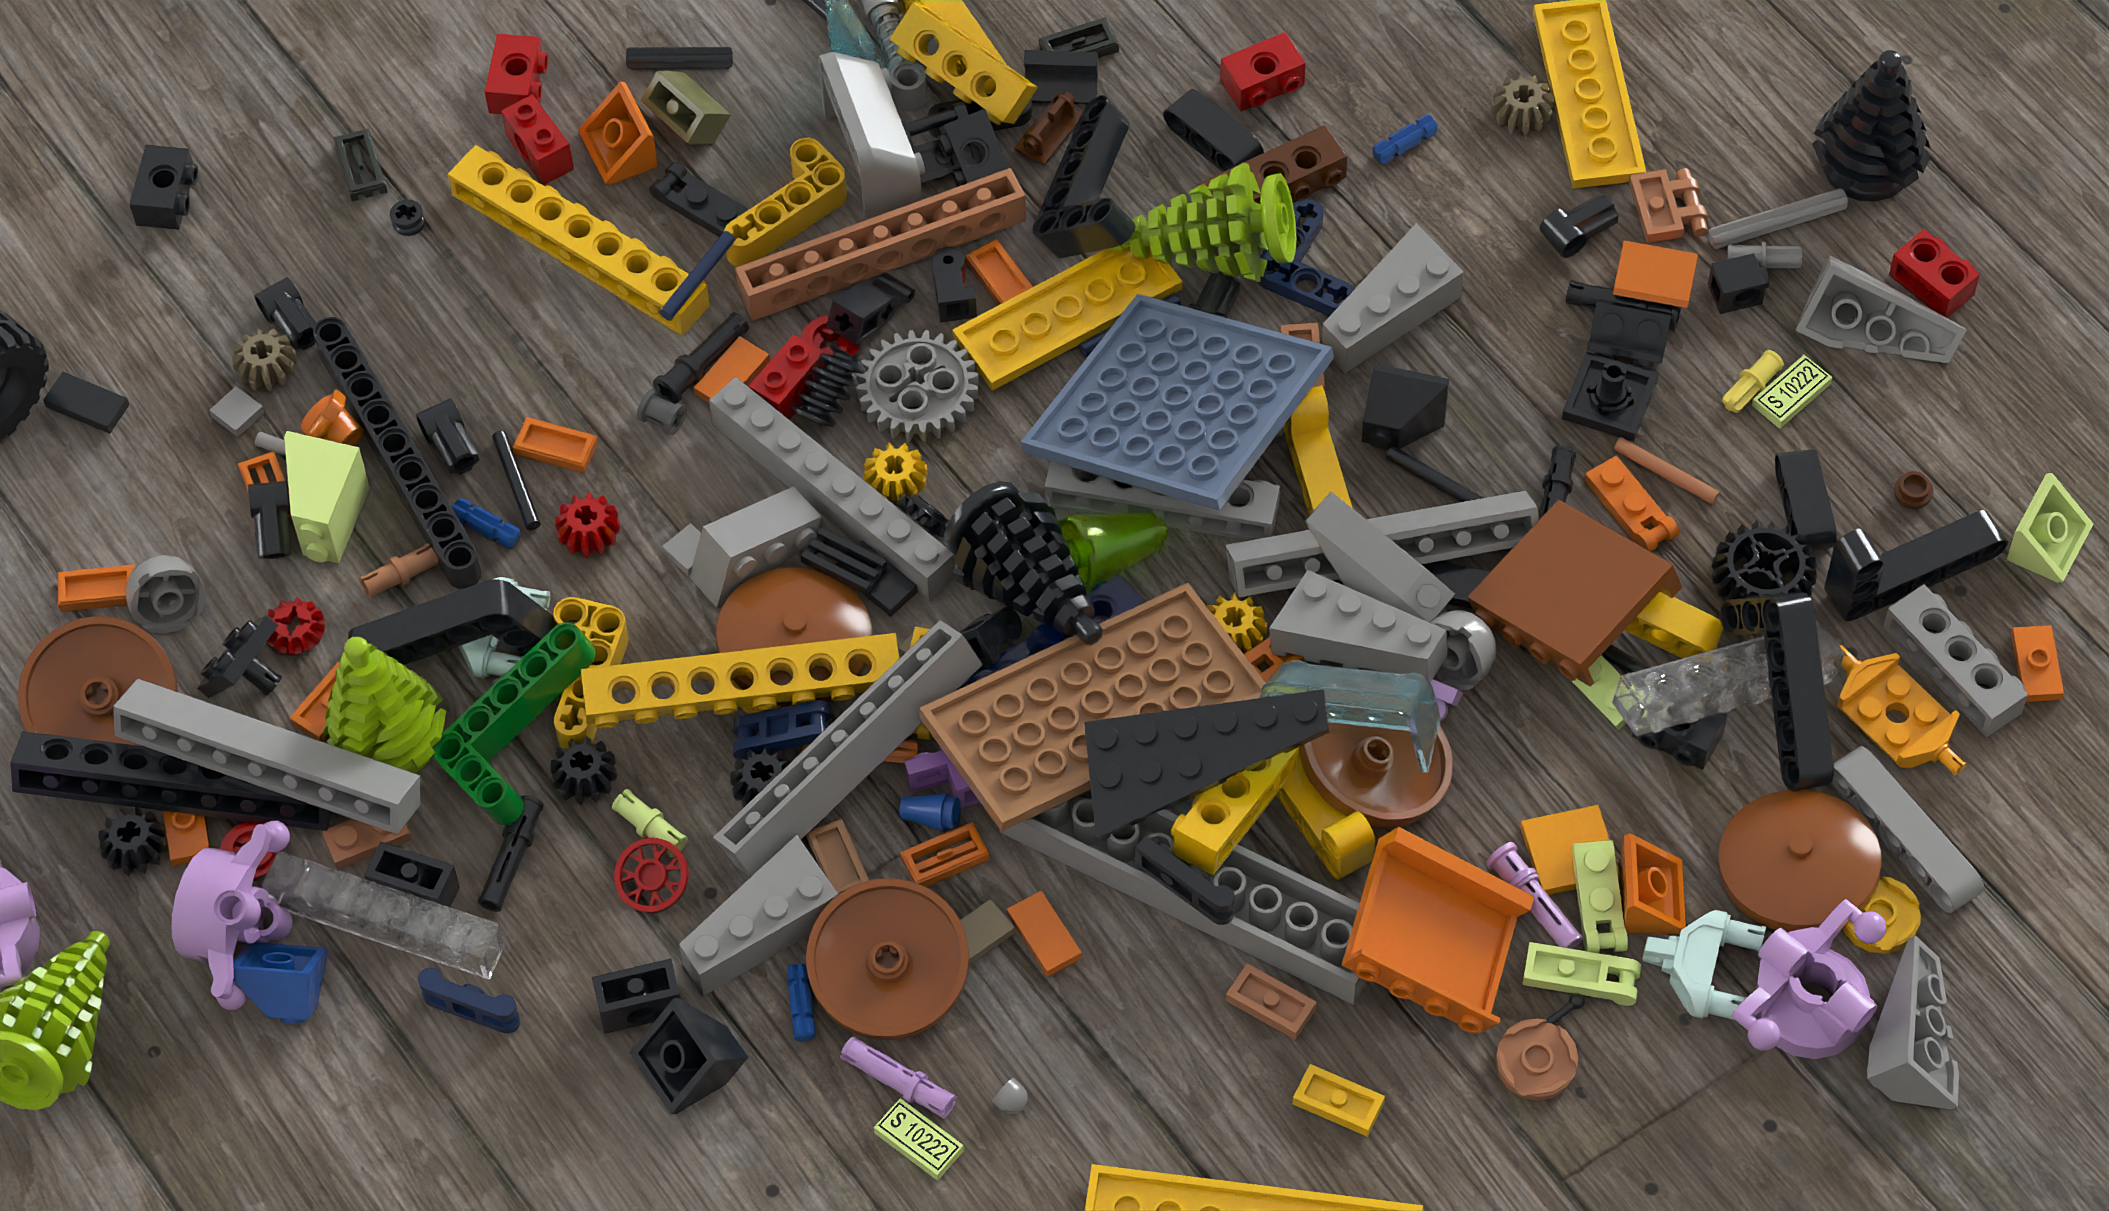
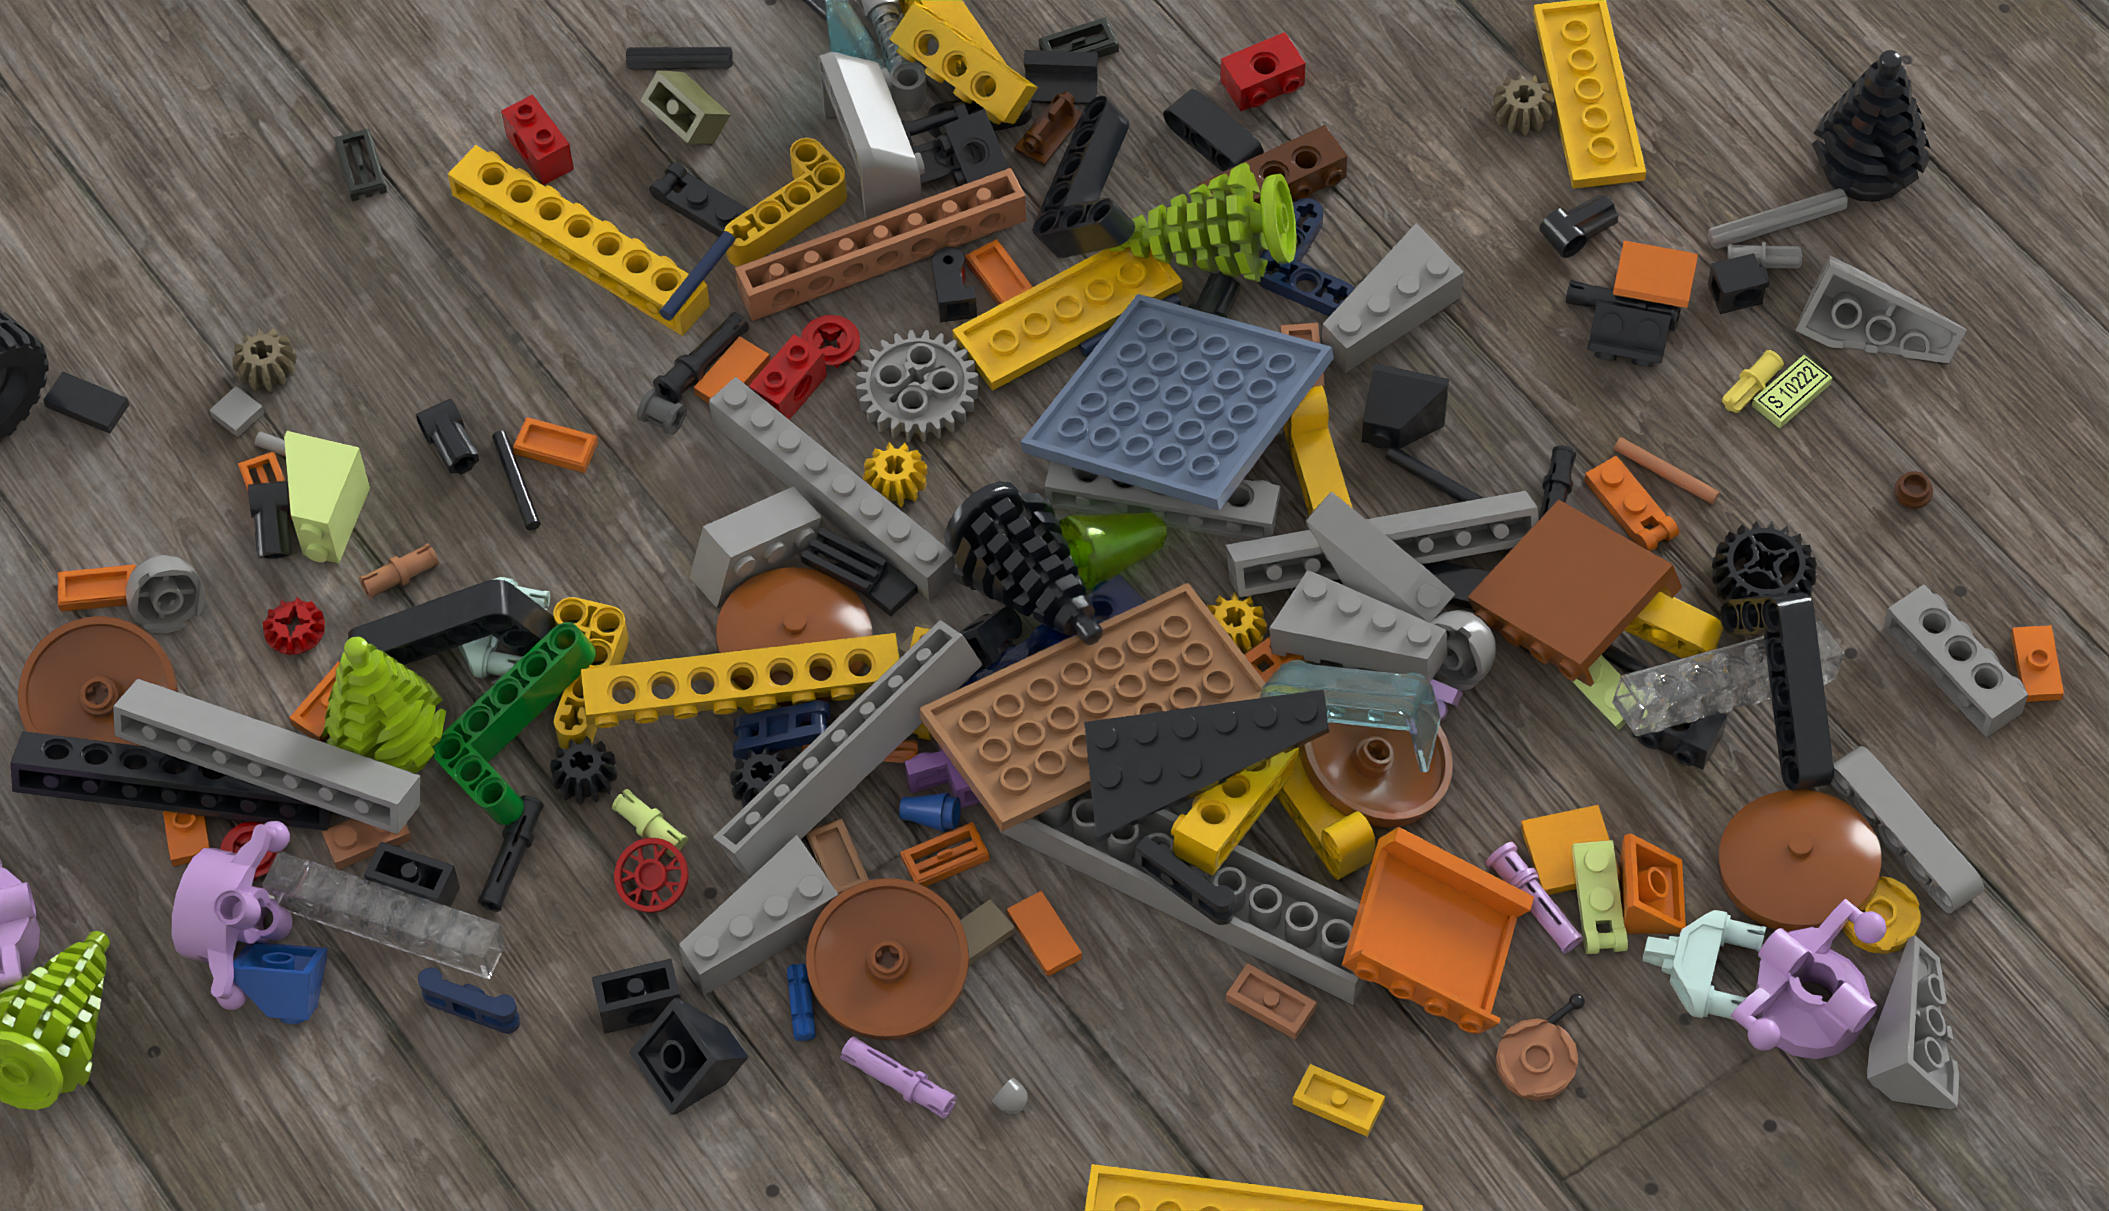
black gear [98,806,167,877] -> none
black brick [129,145,198,230] -> none
black plate [197,615,282,698] -> none
black piece [254,277,316,350] -> none
orange piece [300,389,364,446] -> none
black beam [313,317,481,589] -> none
black bush [390,200,425,236] -> none
blue axle [452,498,521,548] -> none
red brick [484,33,548,114] -> none
red gear [555,491,621,559] -> none
orange slope [578,81,658,185] -> none
light grey tile [662,523,701,577] -> none
black piece [790,342,866,427] -> none
black piece [826,272,916,345] -> none
yellowish green tile [874,1098,964,1181] -> none
black gear [898,492,949,537] -> none
blue axle [1372,115,1438,164] -> none
yellowish green plate [1523,942,1641,1006] -> none
black plate [1562,352,1659,442] -> none
nougat plate [1629,168,1708,243] -> none
black beam [1775,449,1837,551] -> none
black beam [1824,510,2008,621] -> none
light orange plate [1831,645,1967,776] -> none
red brick [1889,229,1980,318] -> none
yellowish green slope [2007,473,2093,583] -> none

